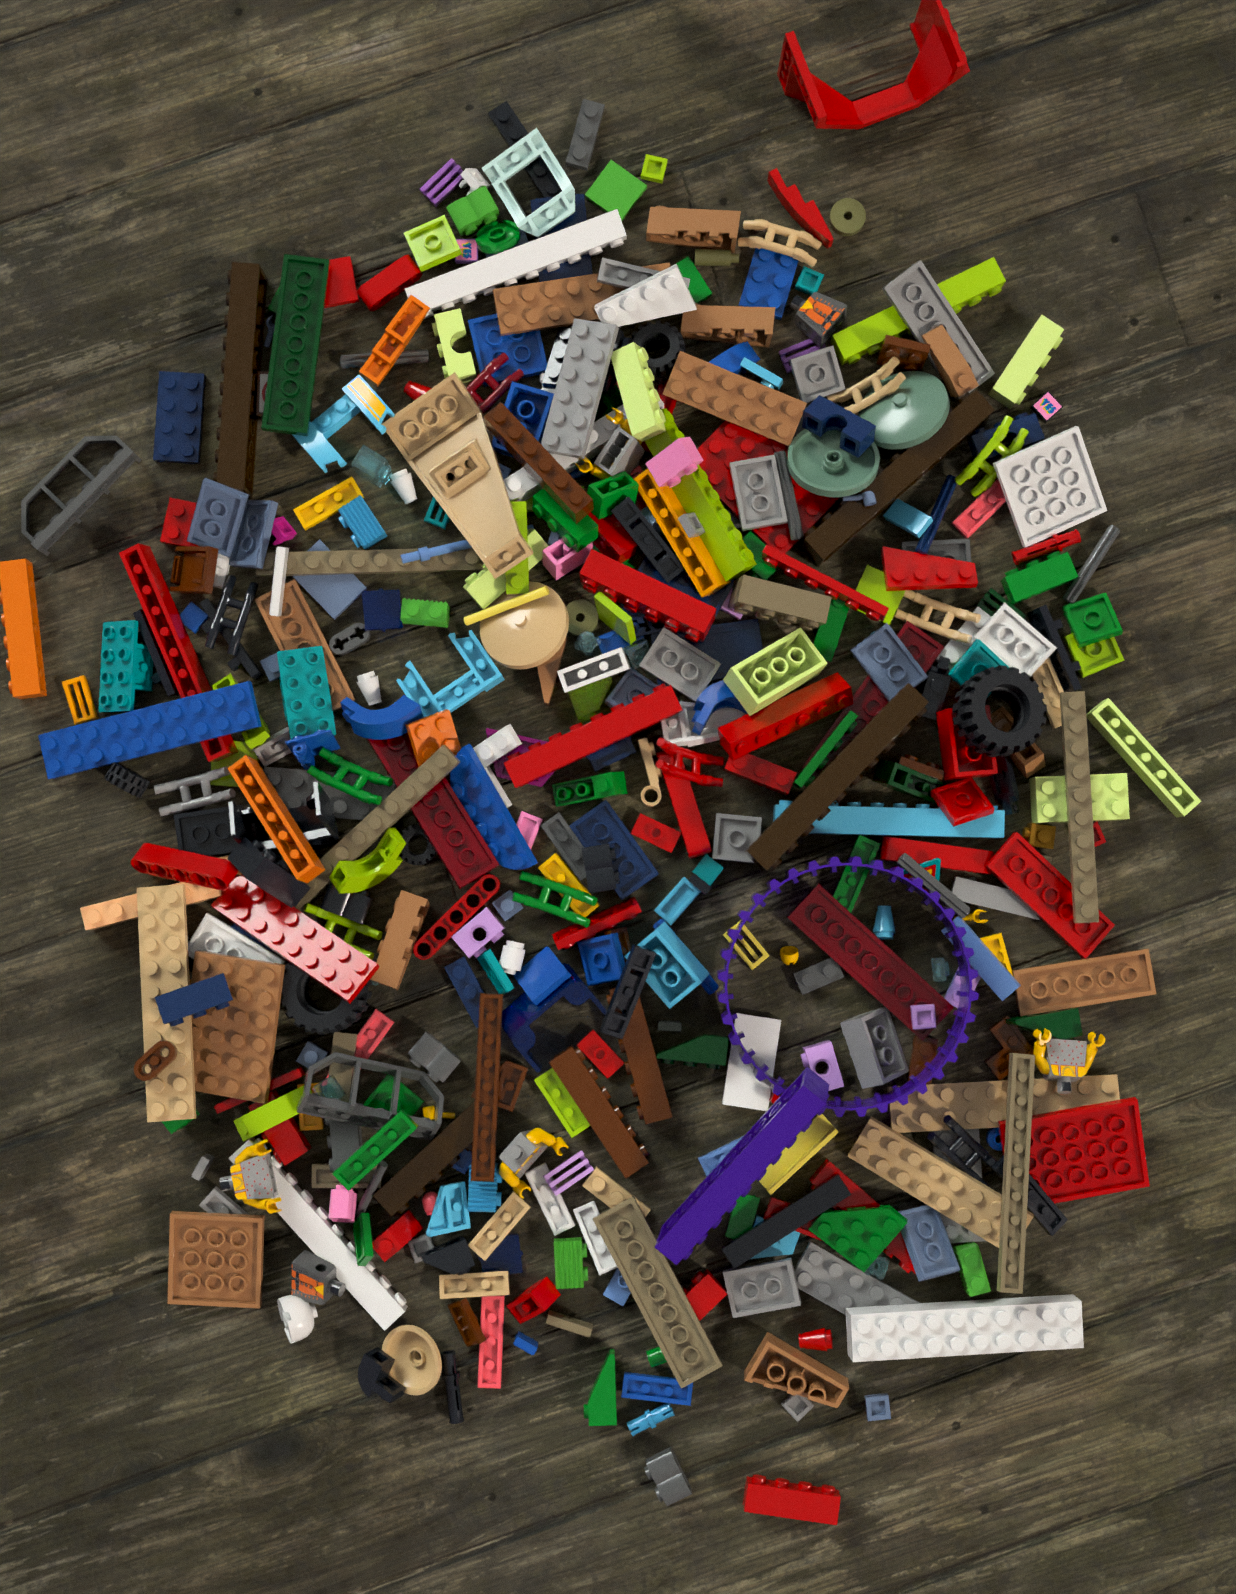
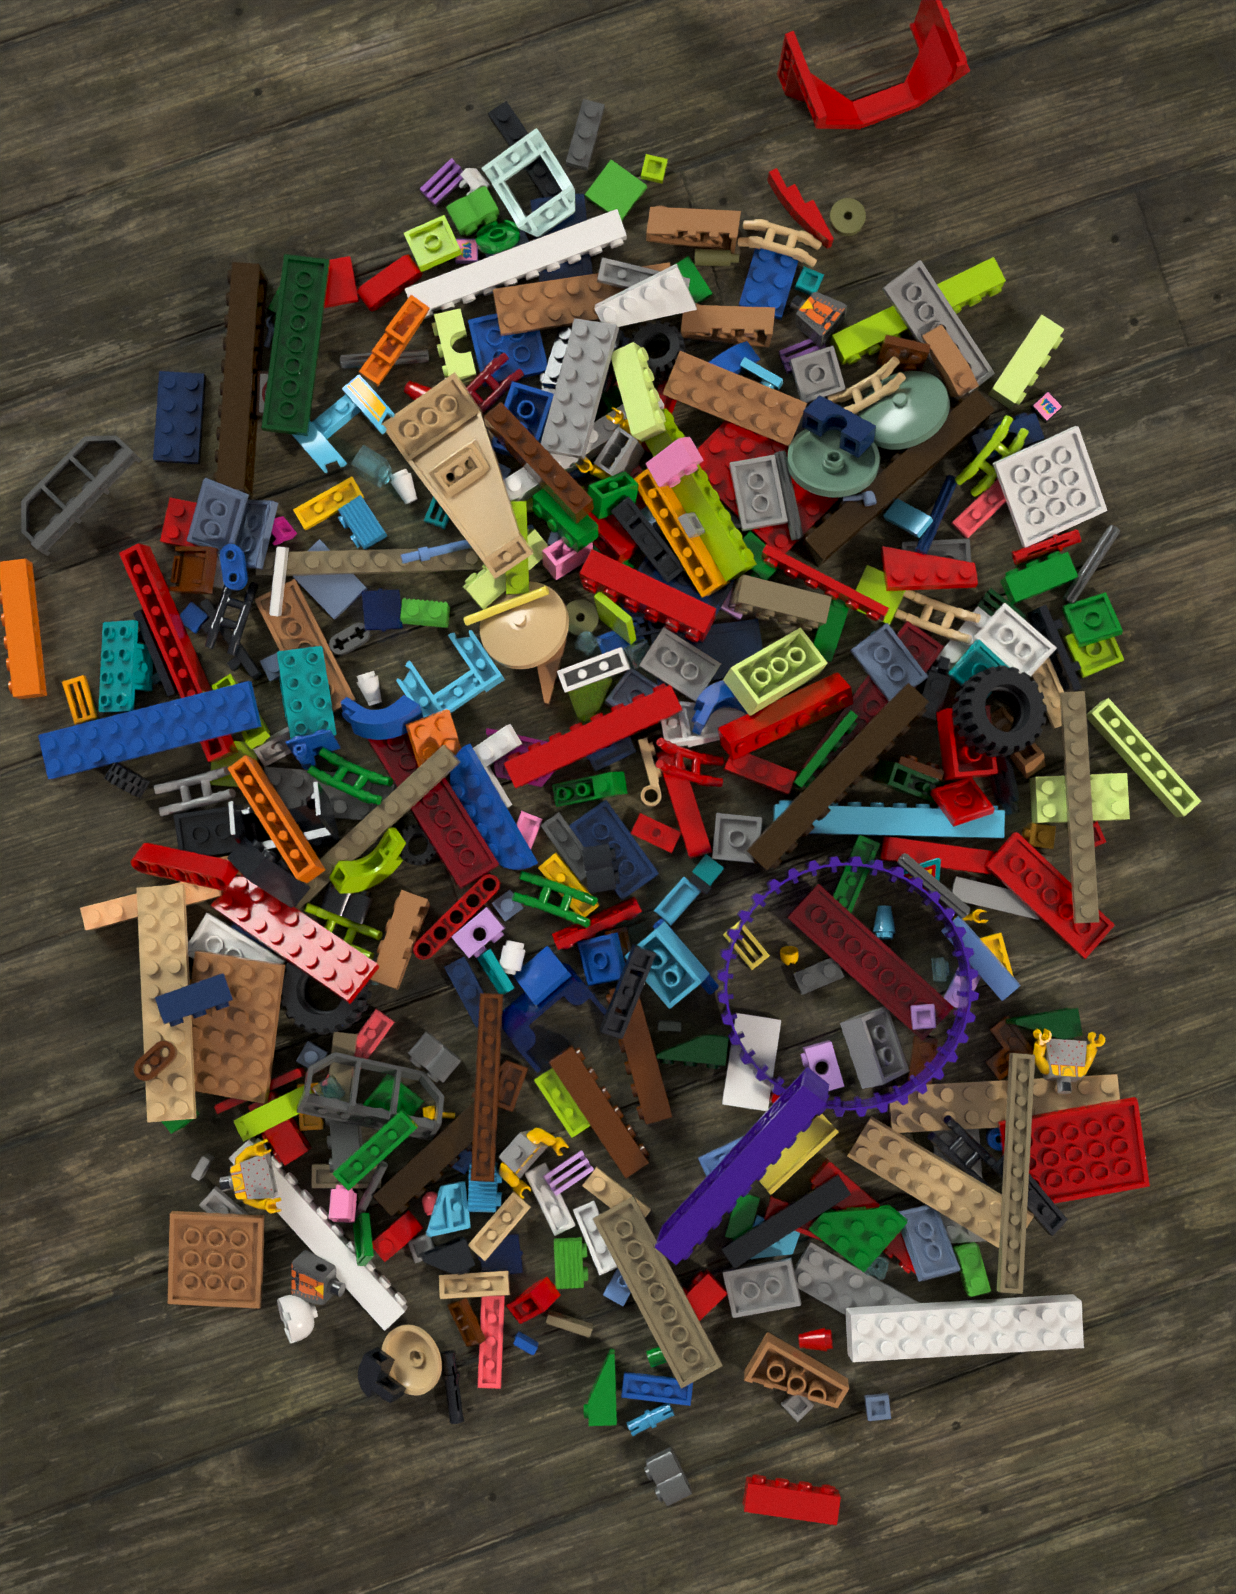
red plate [577,1029,624,1079] -> none
medium nougat plate [1012,949,1156,1016] -> none
none -> blue plate [220,544,248,591]

